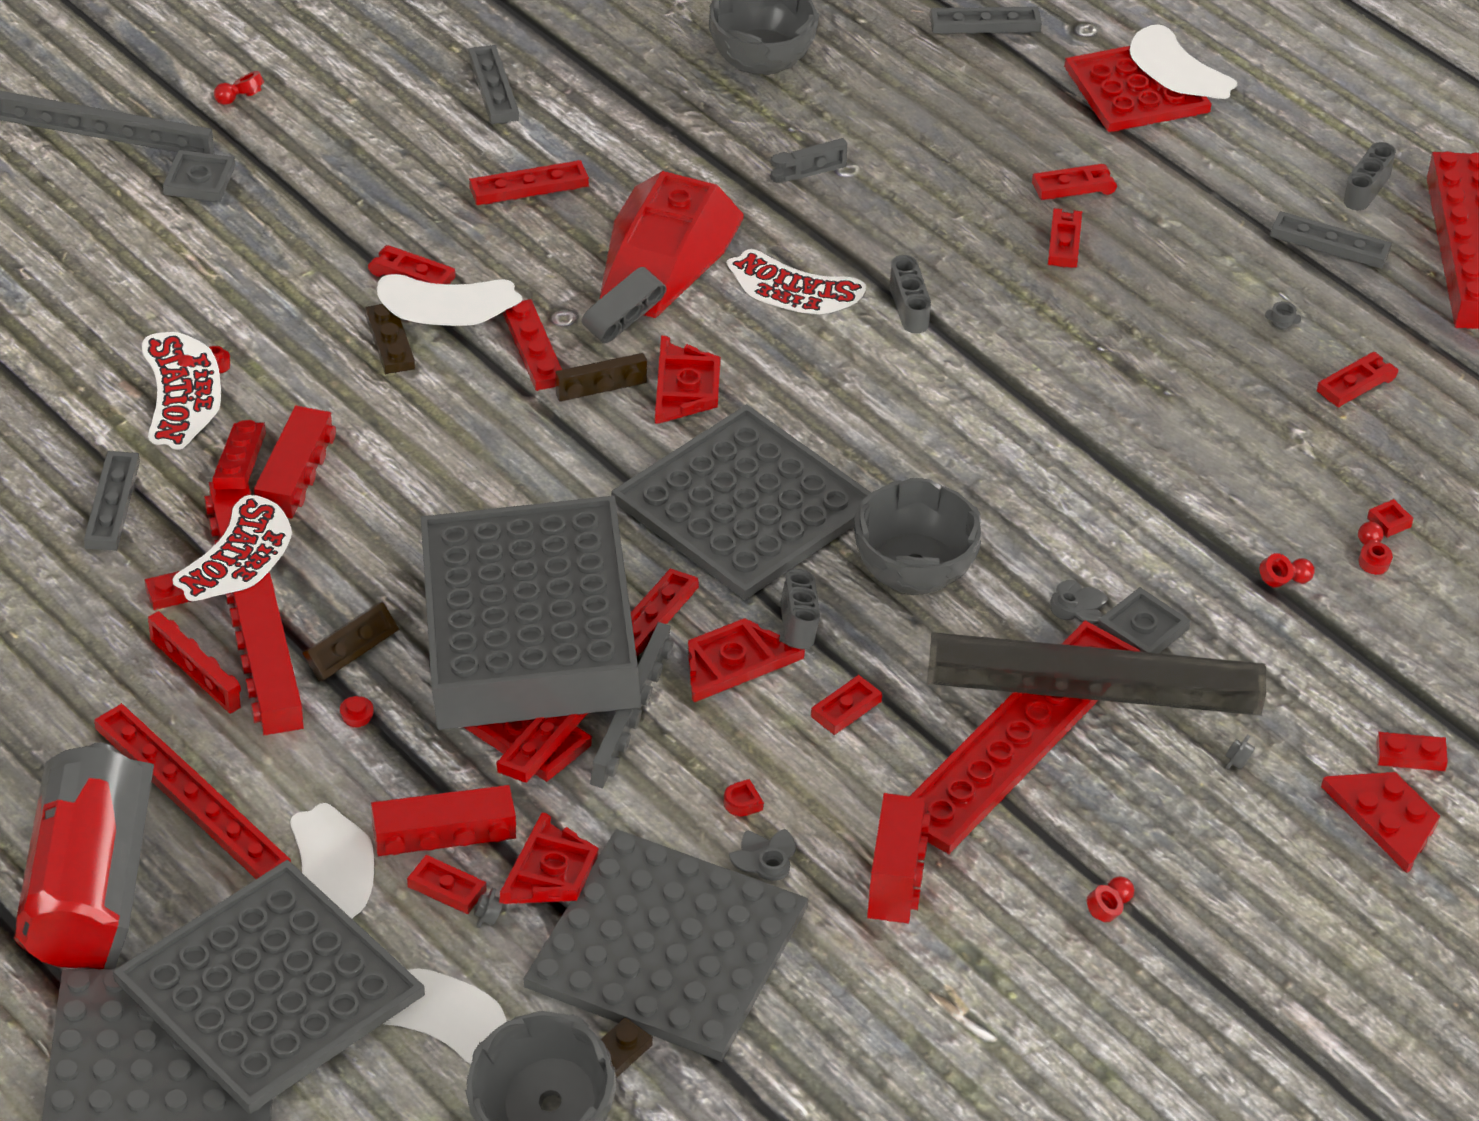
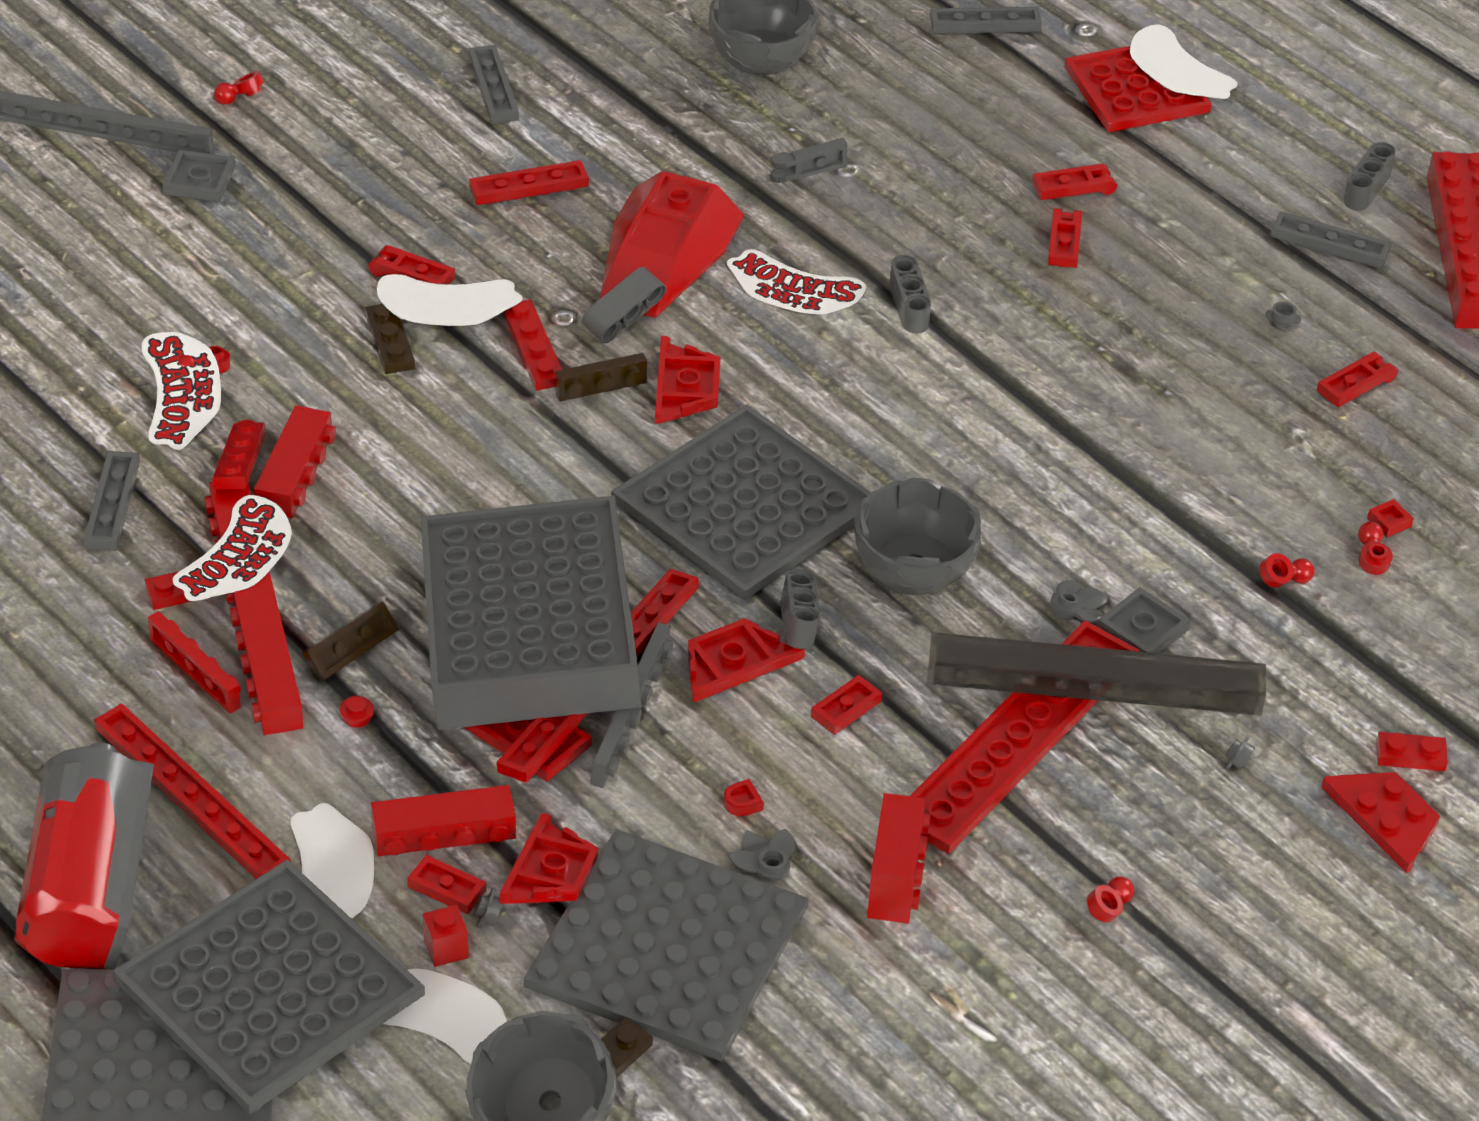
none -> red brick [423,905,469,967]

